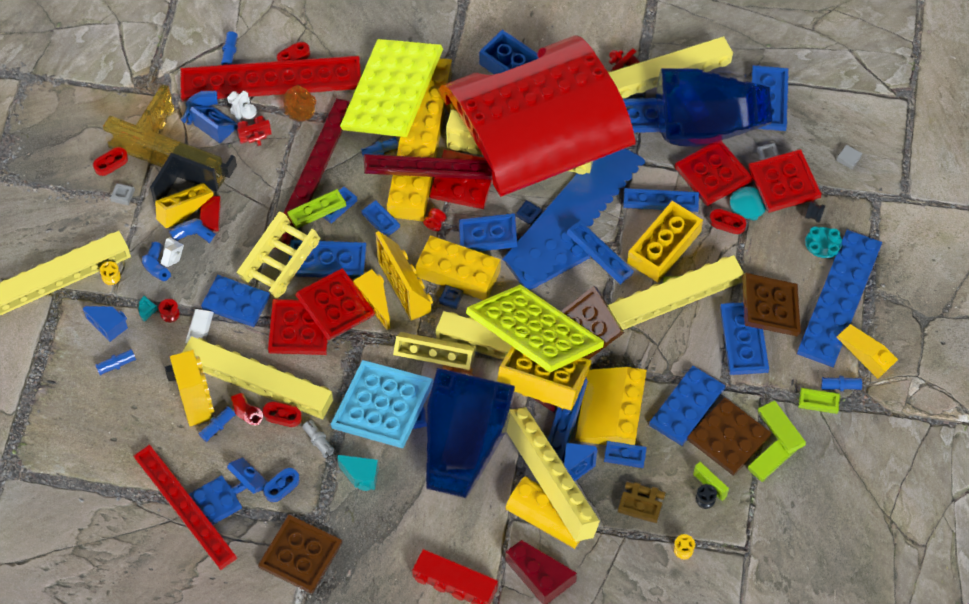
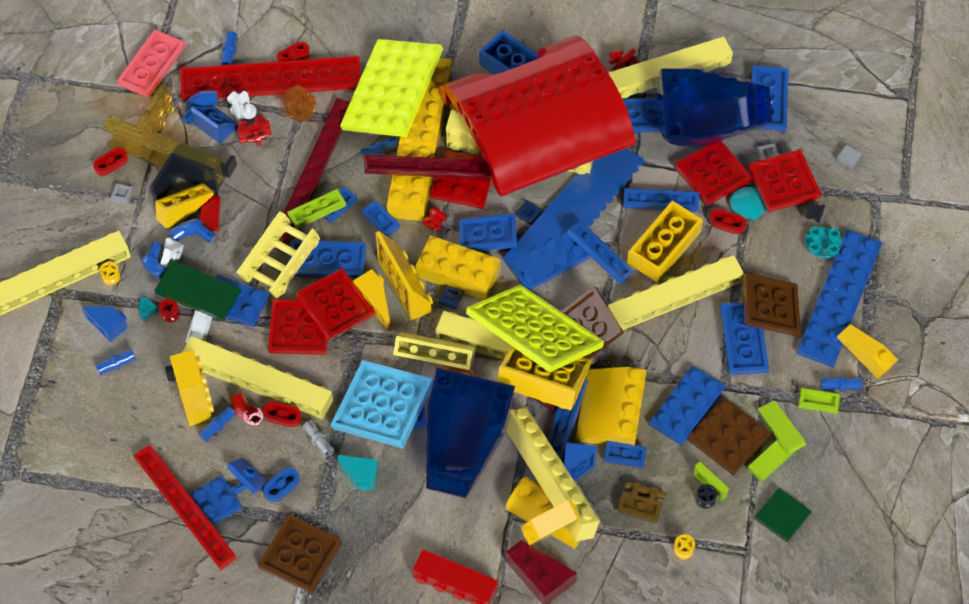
none -> coral plate [117,30,186,98]
none -> dark green tile [154,260,241,322]
none -> yellow slope [521,499,581,545]
none -> dark green tile [754,488,812,543]

